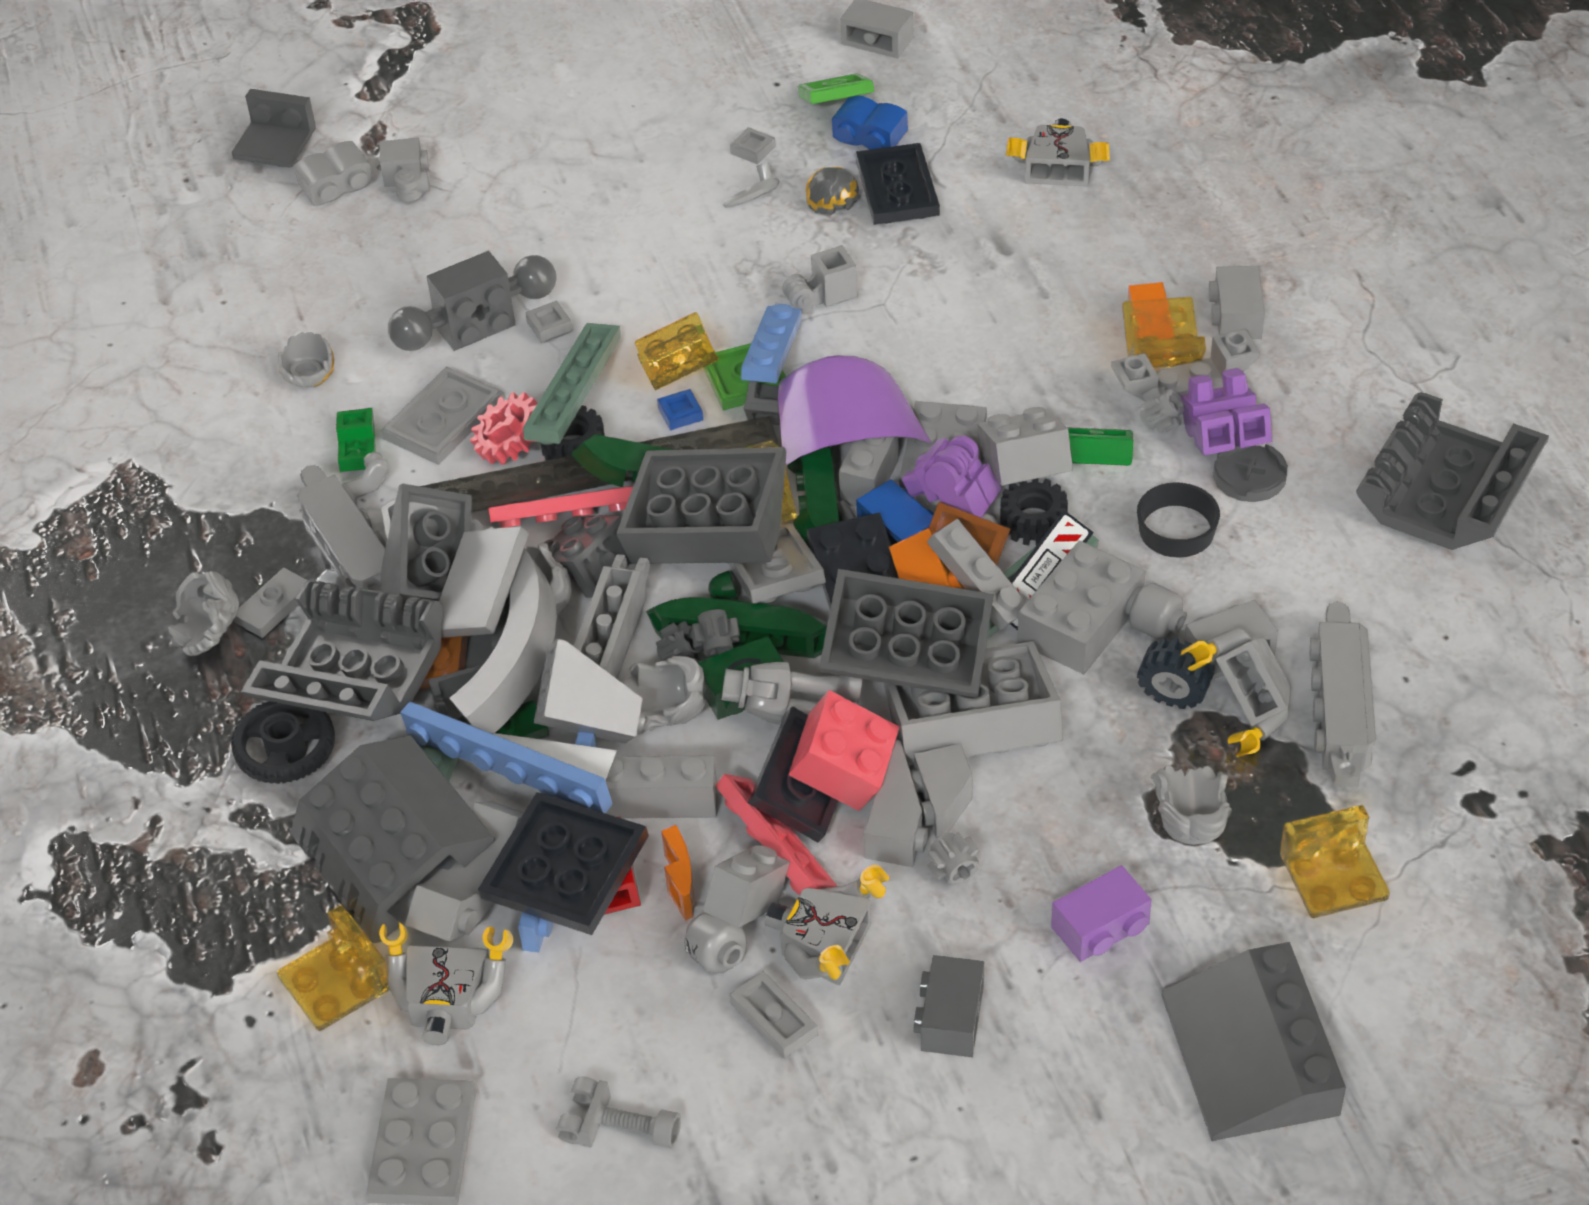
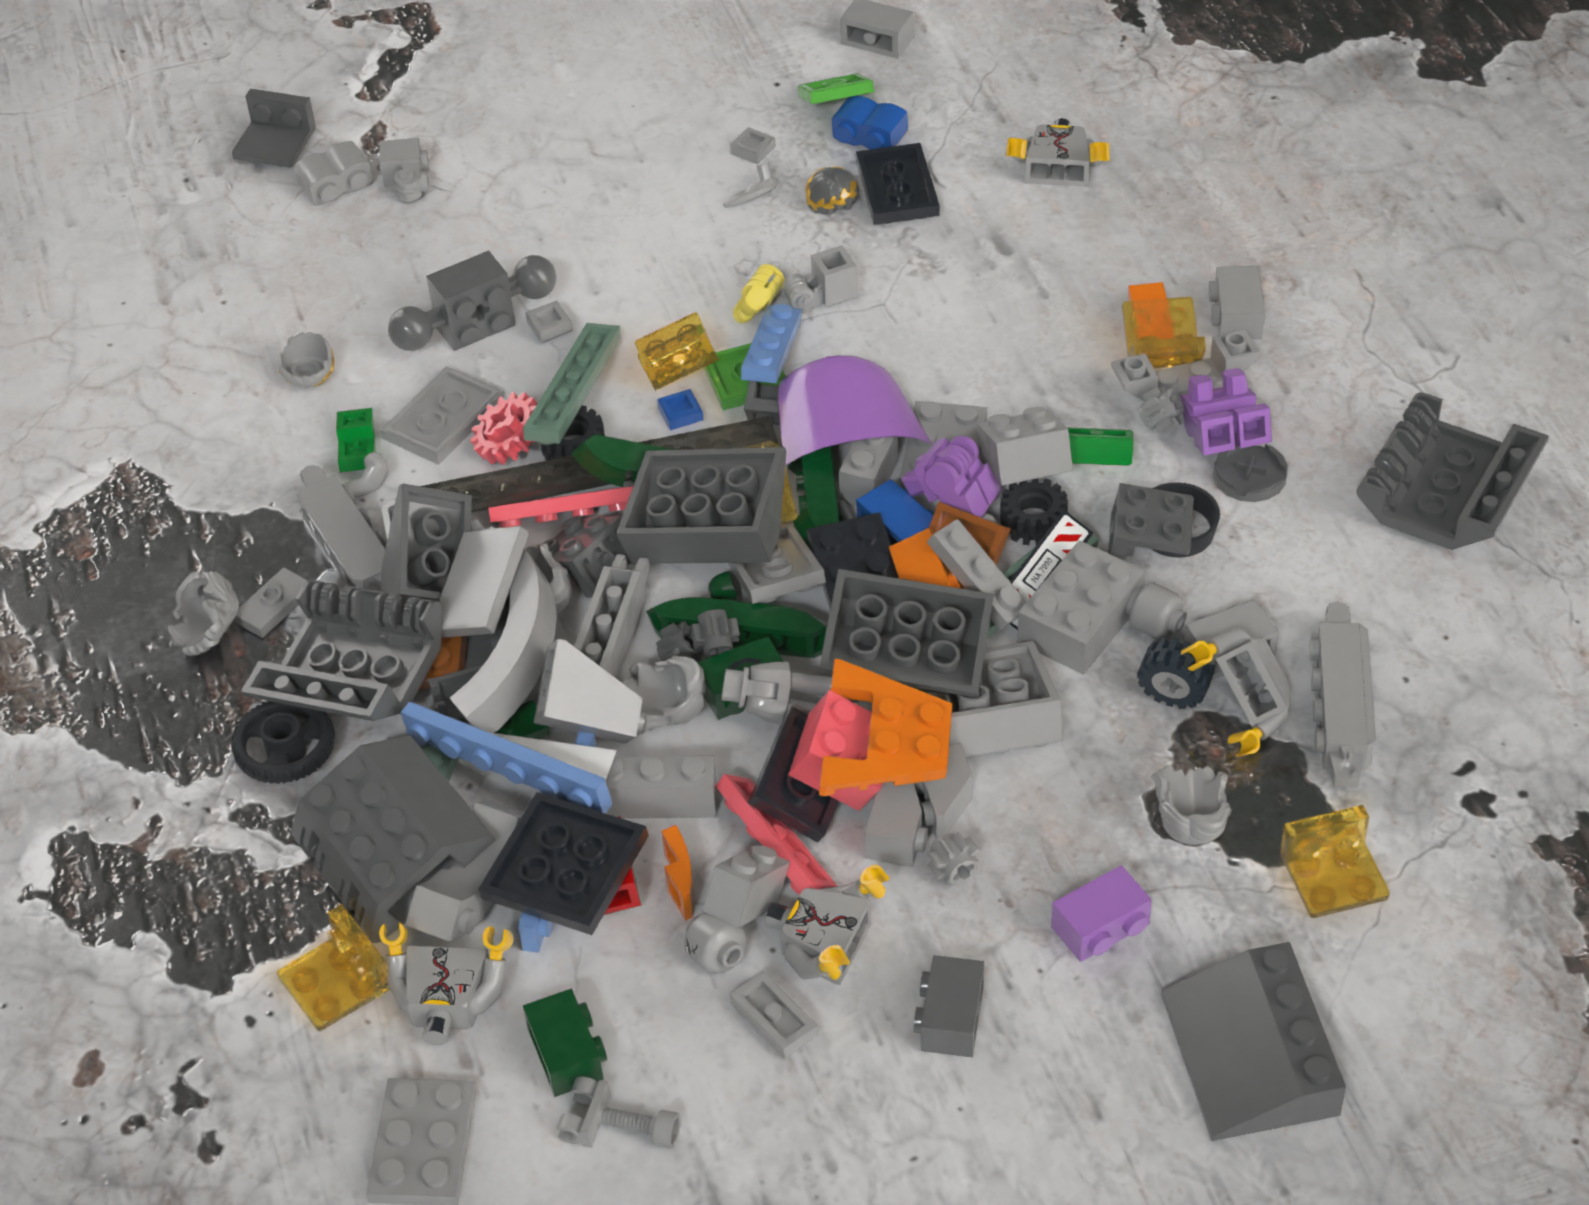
none -> dark green brick [522,988,607,1097]
none -> light yellow hinge [733,264,785,324]
none -> orange wing [819,659,952,796]
none -> dark grey bracket [1108,483,1194,560]

